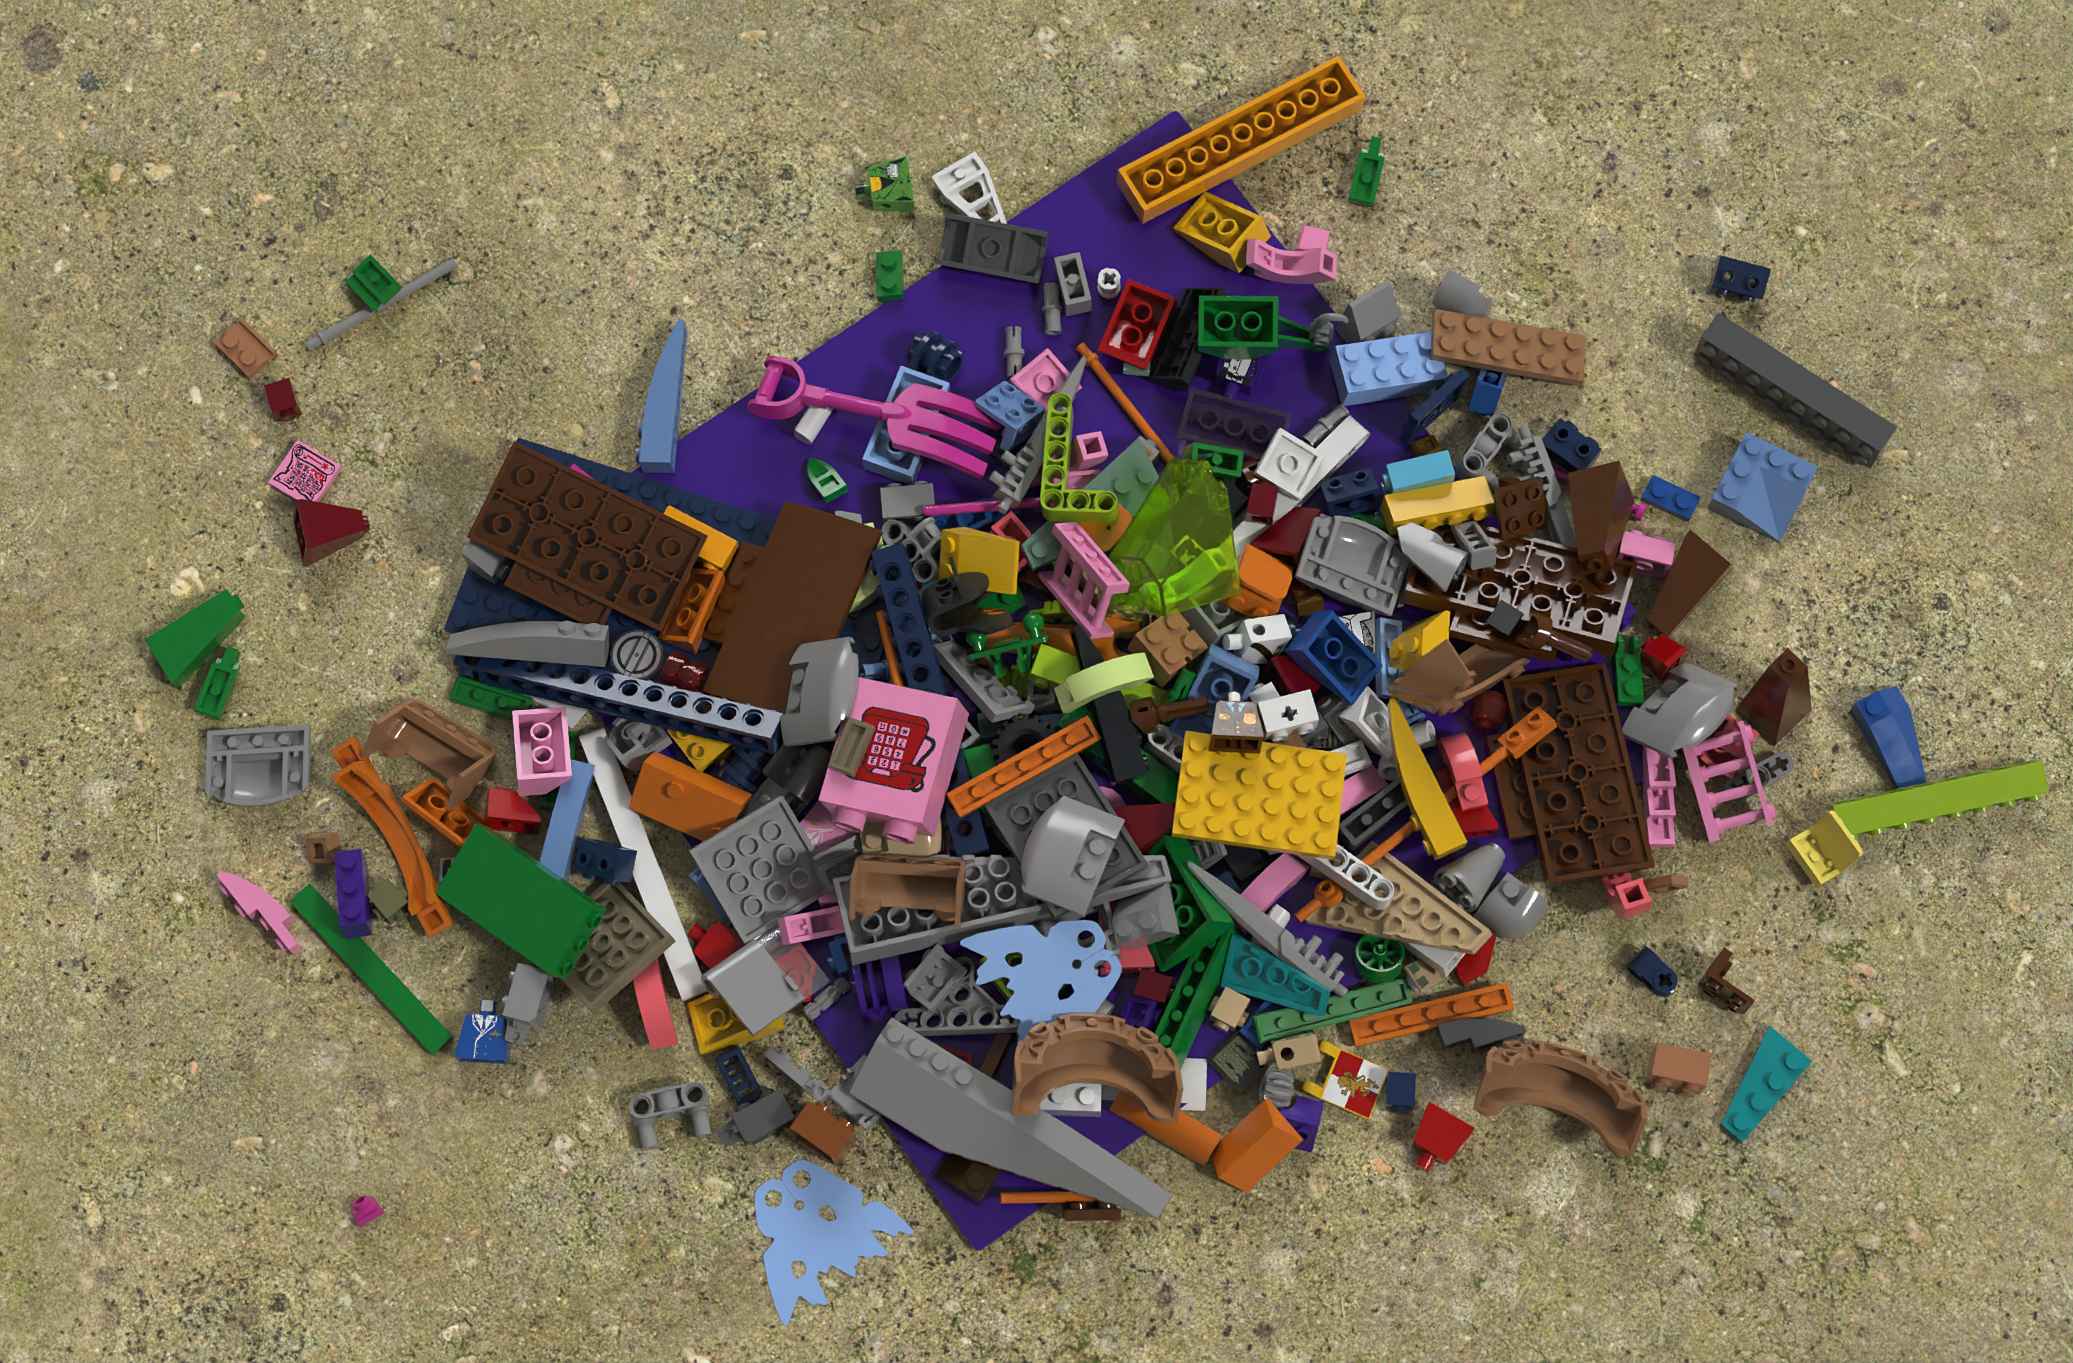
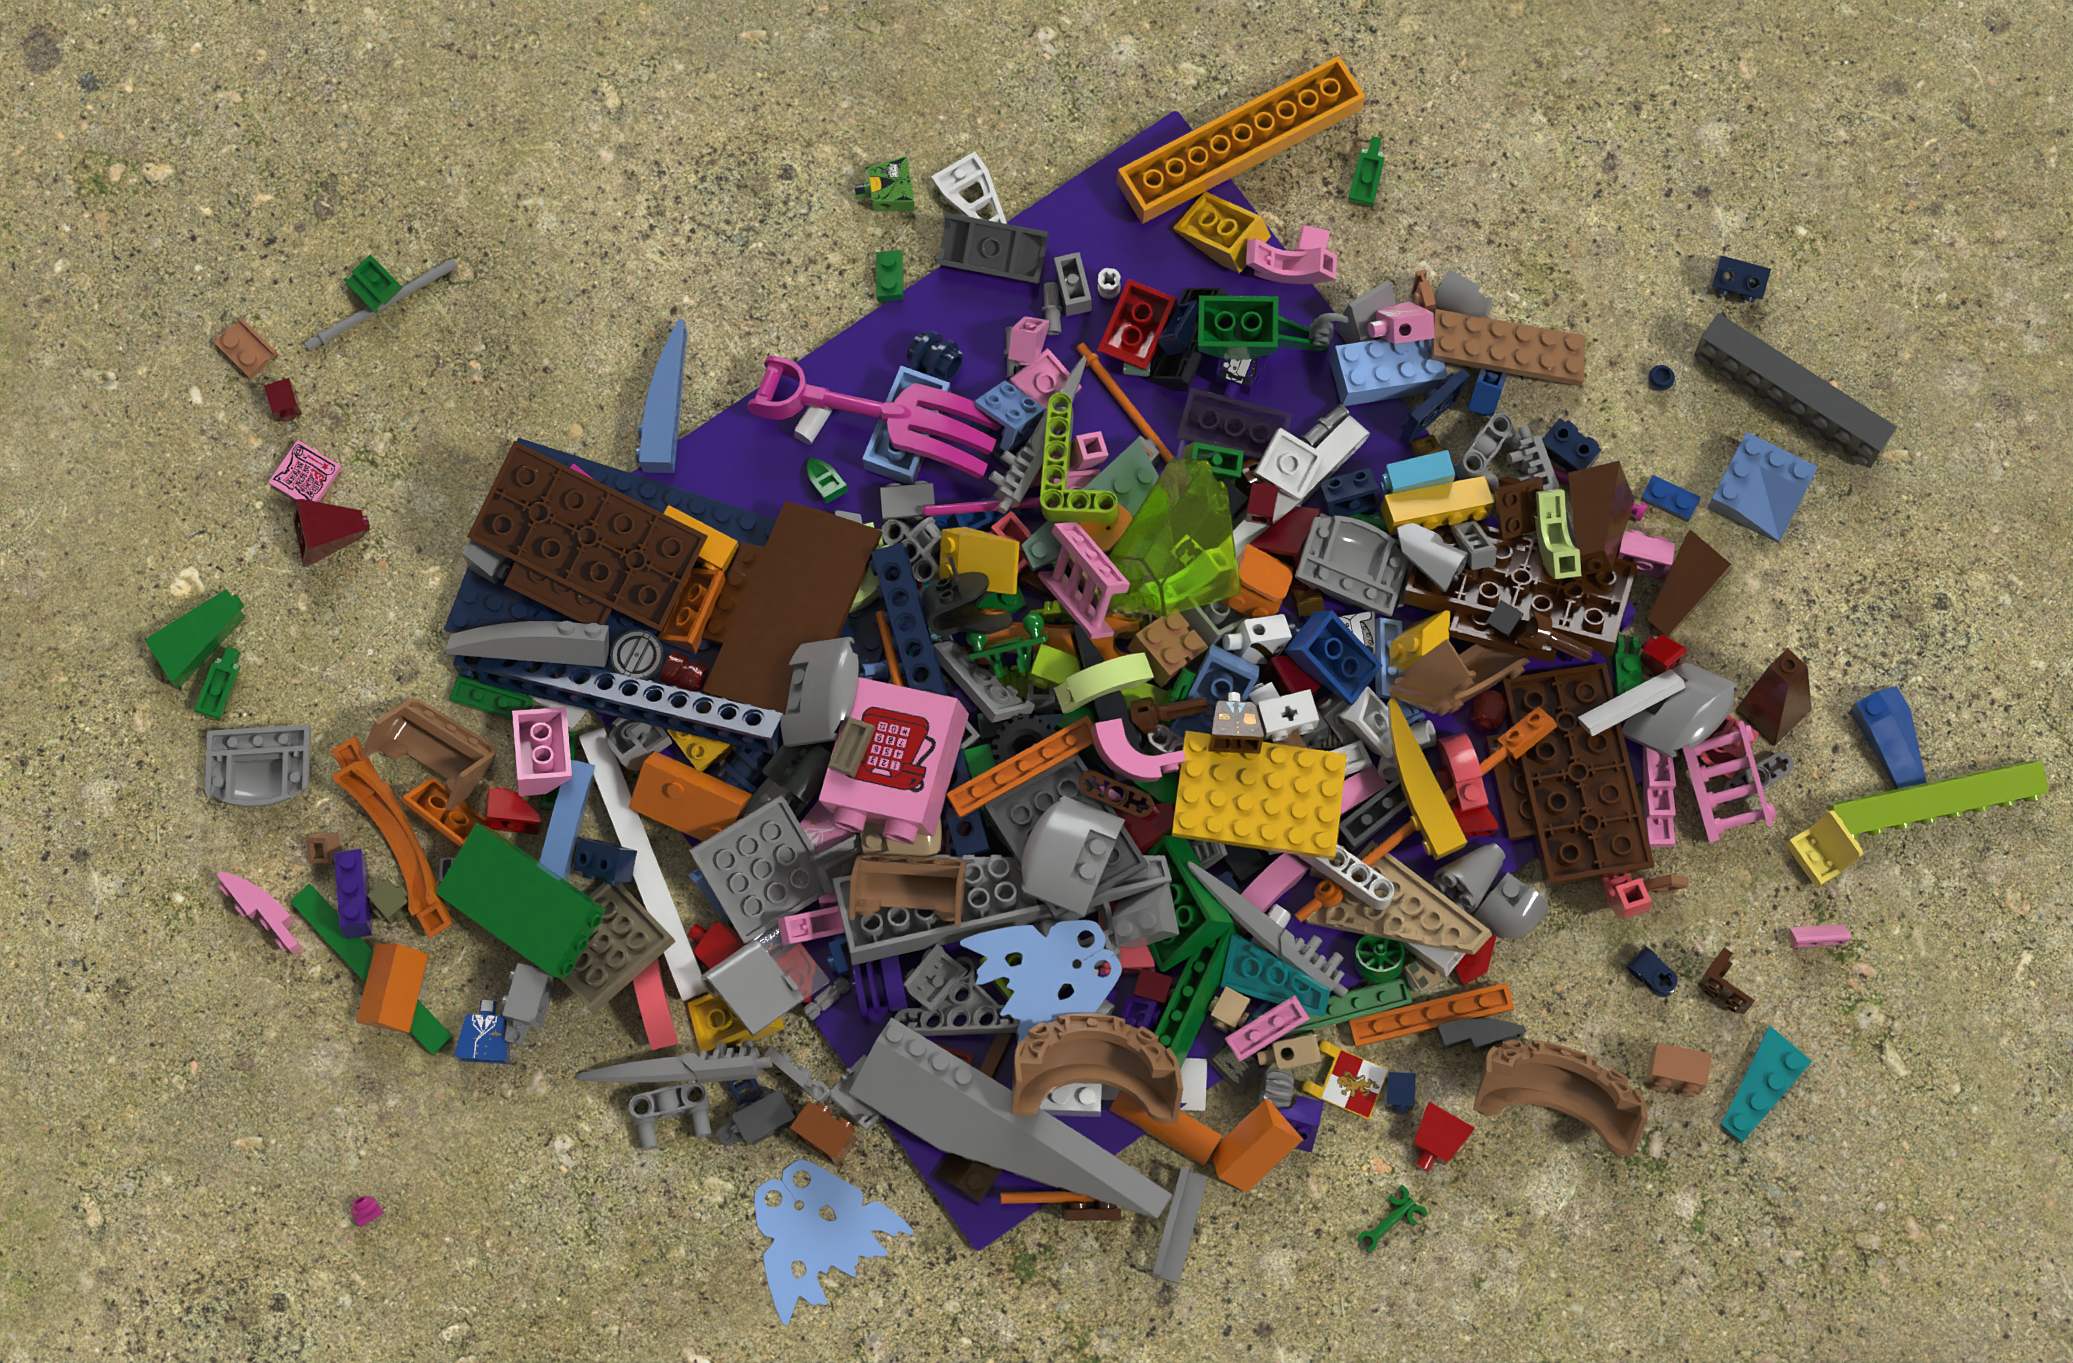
none -> orange slope [356,943,429,1034]
none -> light grey piece [576,1040,772,1084]
none -> bright pink slope [1008,316,1050,365]
none -> reddish brown beam [1078,770,1154,817]
none -> bright pink arch [1090,718,1186,782]
none -> light grey fence [1152,1166,1208,1284]
none -> dark blue slope [1157,301,1199,355]
none -> bright pink tile [1225,995,1310,1062]
none -> green bar [1357,1185,1428,1253]
none -> bright pink torso [1367,302,1435,344]
none -> nougat plate [1411,269,1436,312]
none -> yellowish green arch [1535,489,1581,579]
none -> white tile [1578,669,1686,736]
none -> dark blue plate [1648,365,1675,391]
none -> bright pink slope [1790,924,1851,948]

